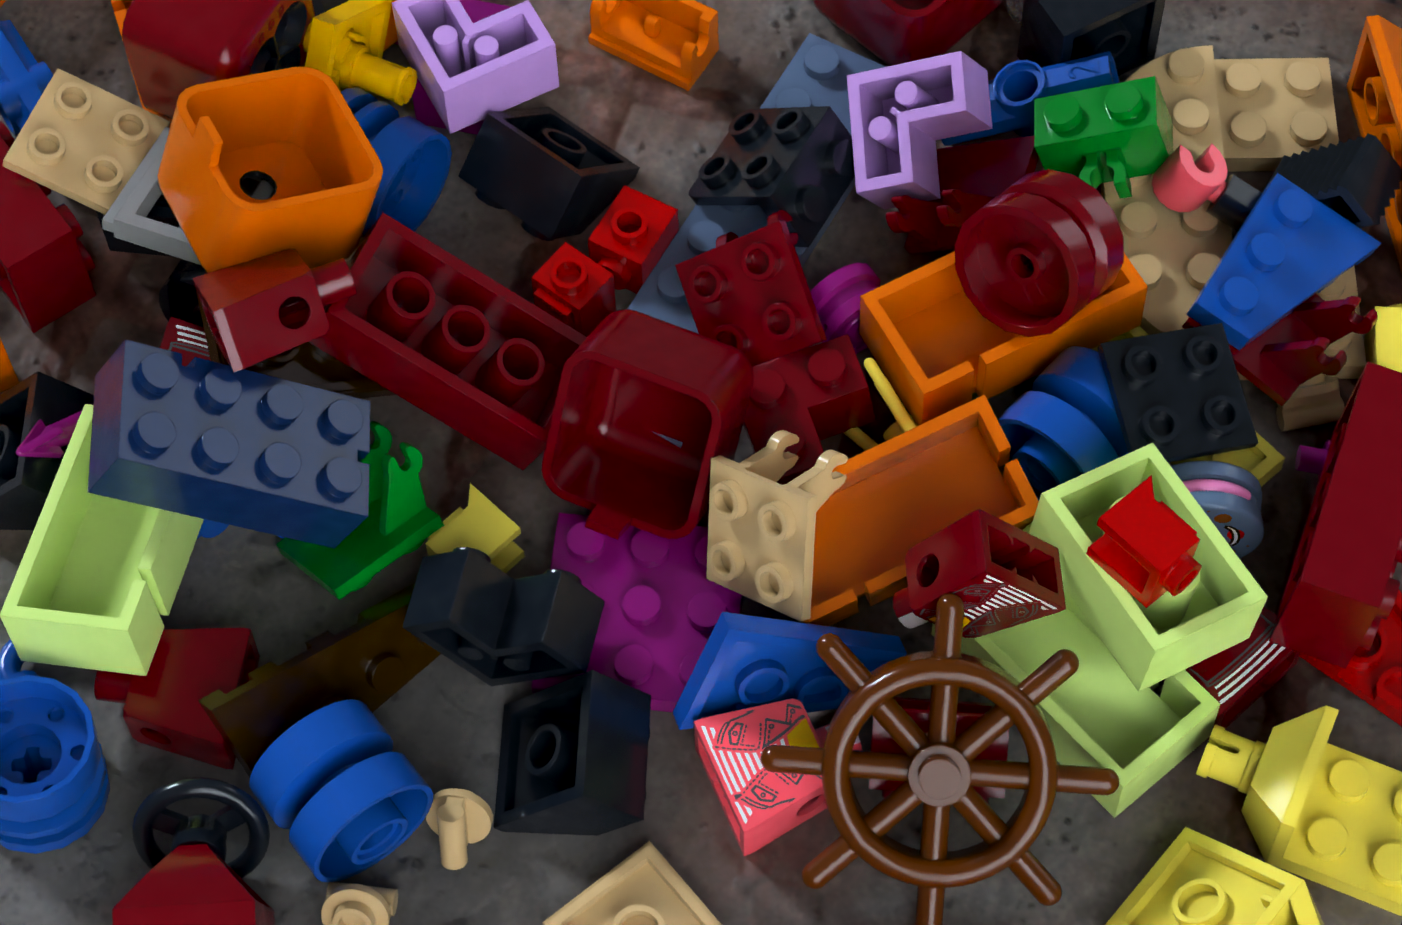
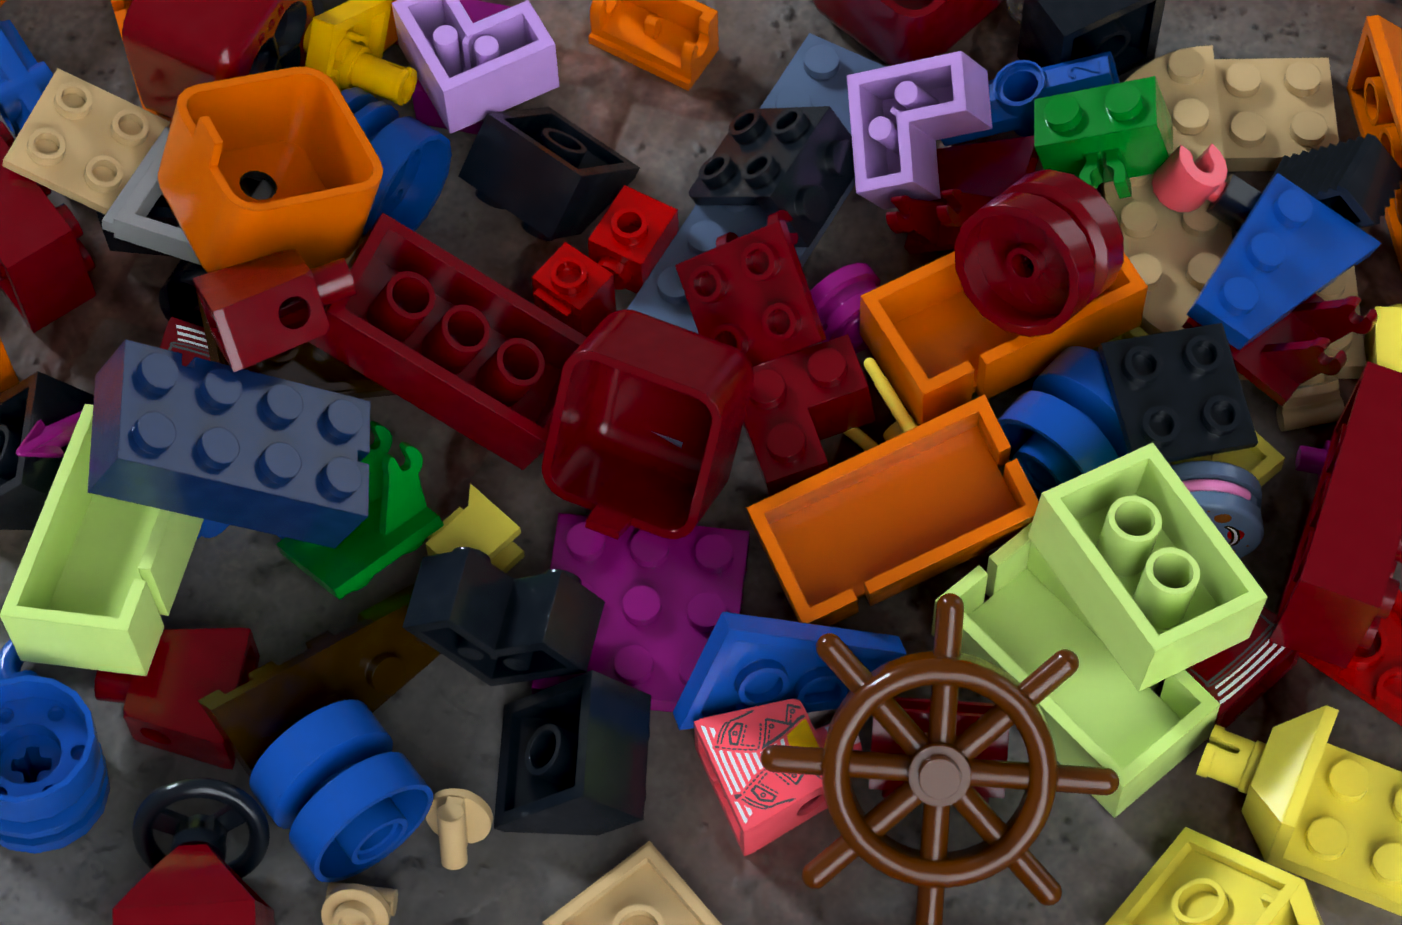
tan plate [706,430,848,622] -> none
dark red torso [893,509,1066,638] -> none
red window [1086,475,1202,608] -> none

